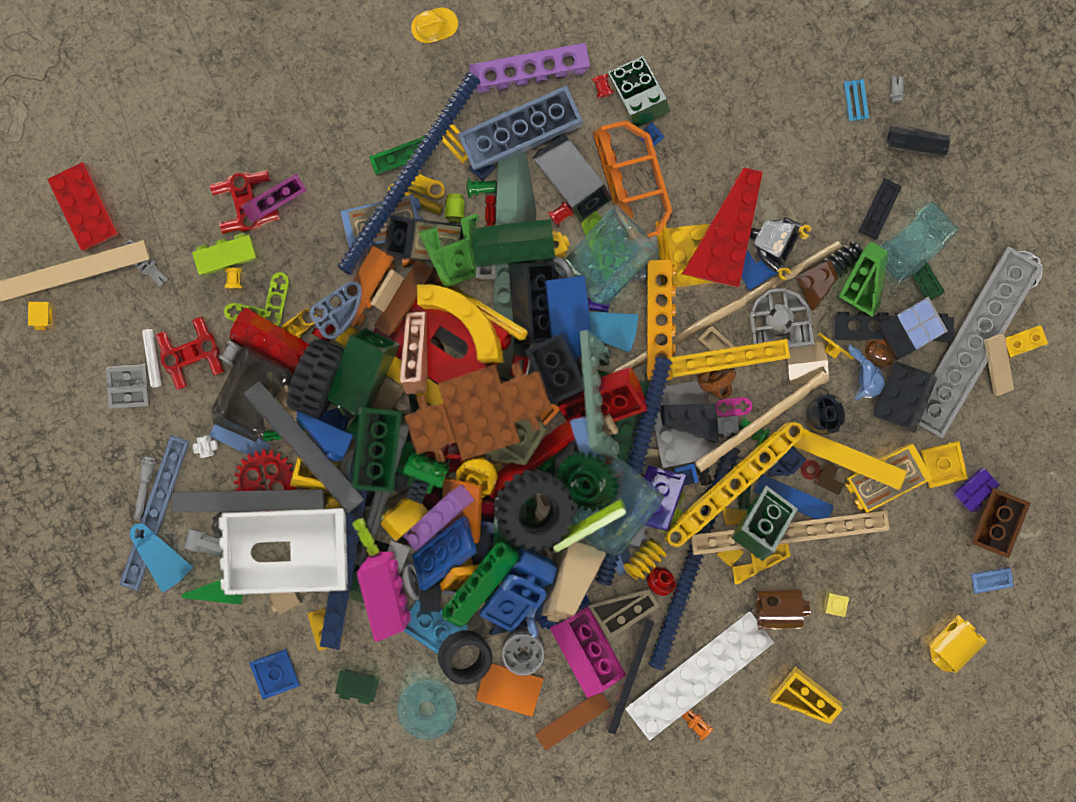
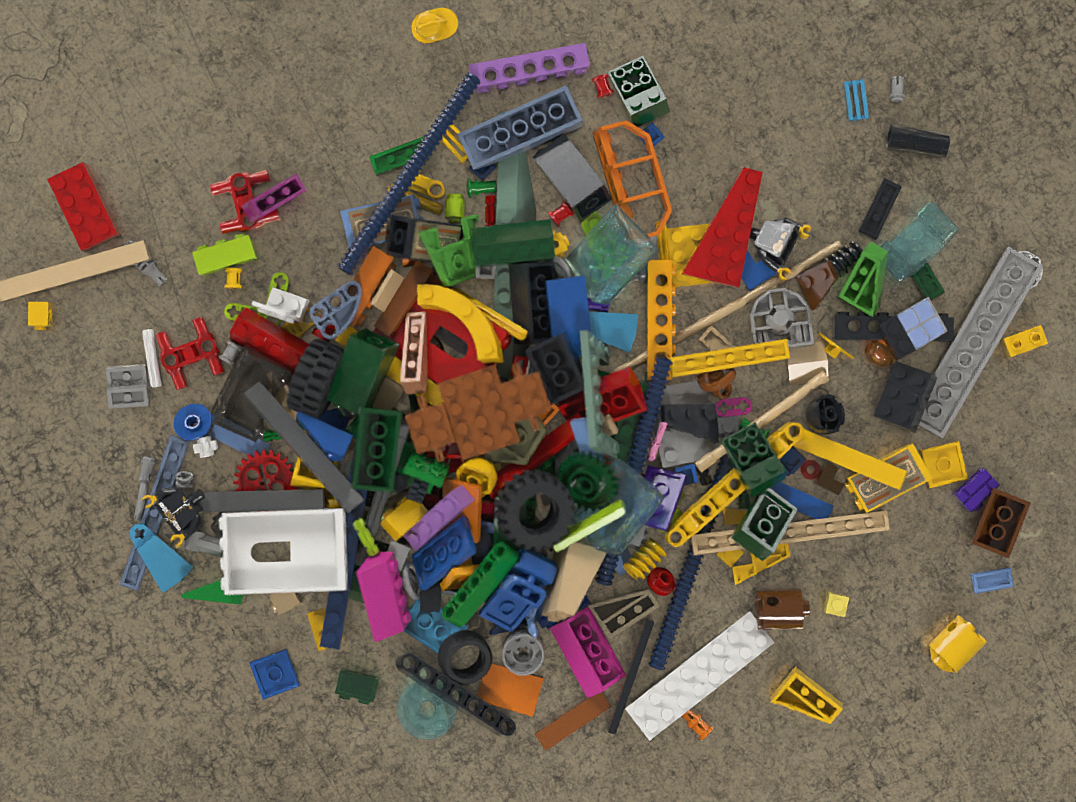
medium blue piece [848,345,885,401] -> none
tan tile [984,334,1014,396] -> none
none -> black torso [141,487,206,548]
none -> blue dish [173,404,212,441]
none -> light grey bush [175,471,194,489]
none -> white bracket [252,287,310,324]
none -> black beam [396,653,516,737]
none -> bright pink piece [647,422,667,461]
none -> dark green slope [721,422,786,498]

